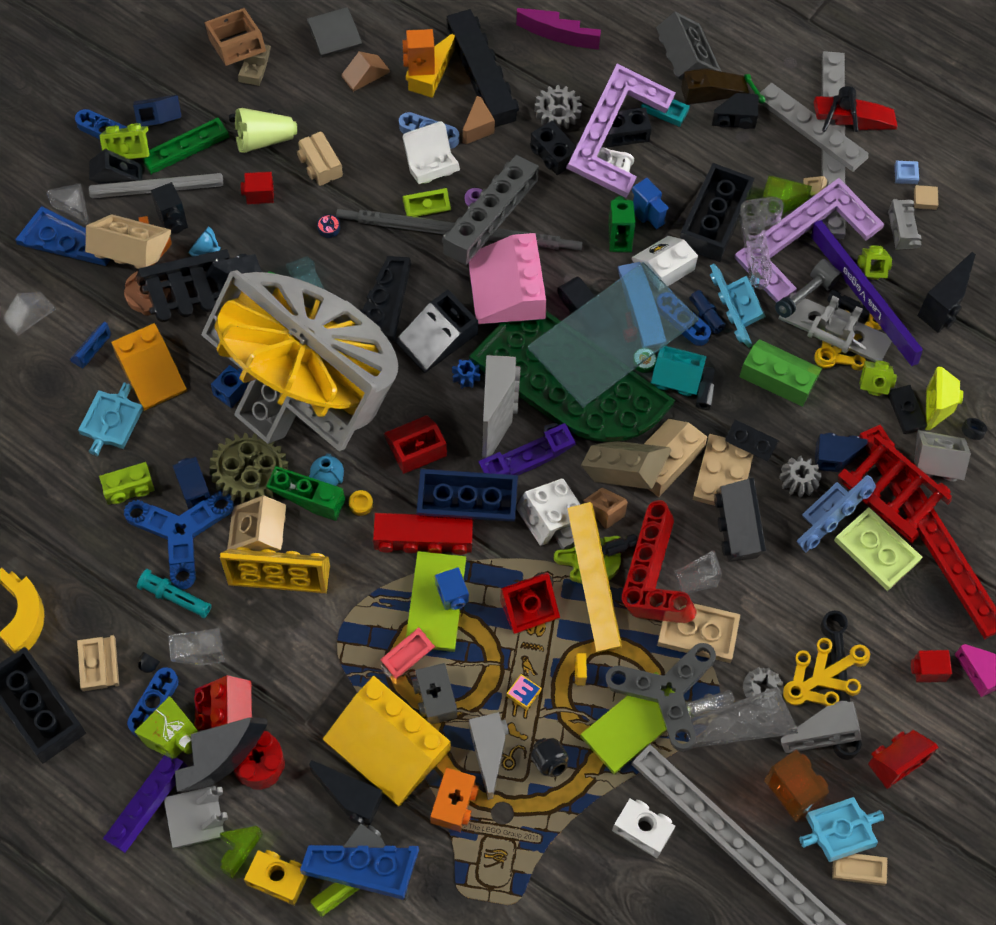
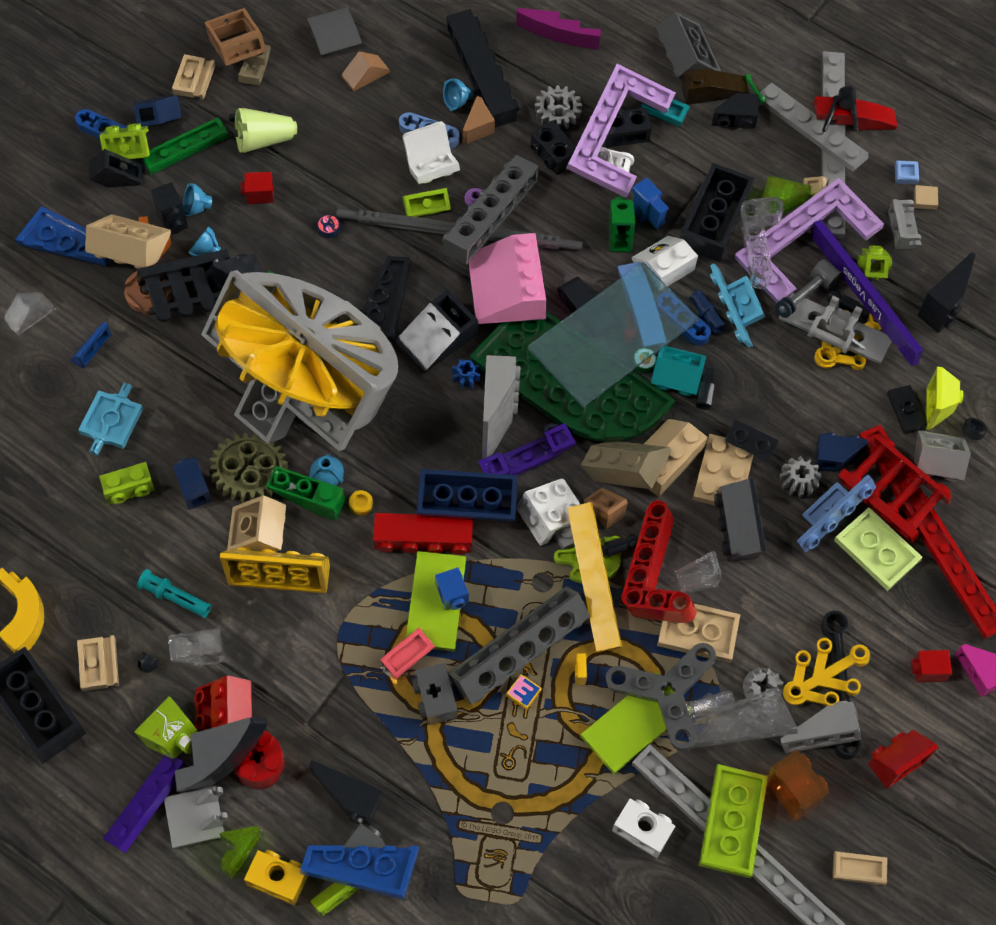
clear slope [46,183,90,225] -> none
light grey axle [89,173,223,198] -> none
light orange slope [111,323,187,411] -> none
blue piece [124,491,234,589] -> none
blue beam [127,668,179,737] -> none
blue brick [211,365,249,408] -> none
clear light blue slope [286,256,325,290] -> none
tan brick [297,131,343,186] -> none
yellow slope [323,676,450,807] -> none
red slope [384,415,447,474] -> none
orange brick [402,29,435,76] -> none
yellow slope [405,34,455,98] -> none
orange brick [430,768,479,832] -> none
light grey slope [469,712,509,800] -> none
red slope [500,572,560,634] -> none
black head [531,738,569,777] -> none
bright green slope [739,339,823,407] -> none
medium azure plate [799,797,884,862] -> none
lime brick [859,360,897,396] -> none
none -> tan plate [172,54,215,100]
none -> dark azure piece [183,183,212,216]
none -> dark azure piece [443,79,473,111]
none -> dark grey brick [448,586,591,704]
none -> lime tile [699,764,768,878]

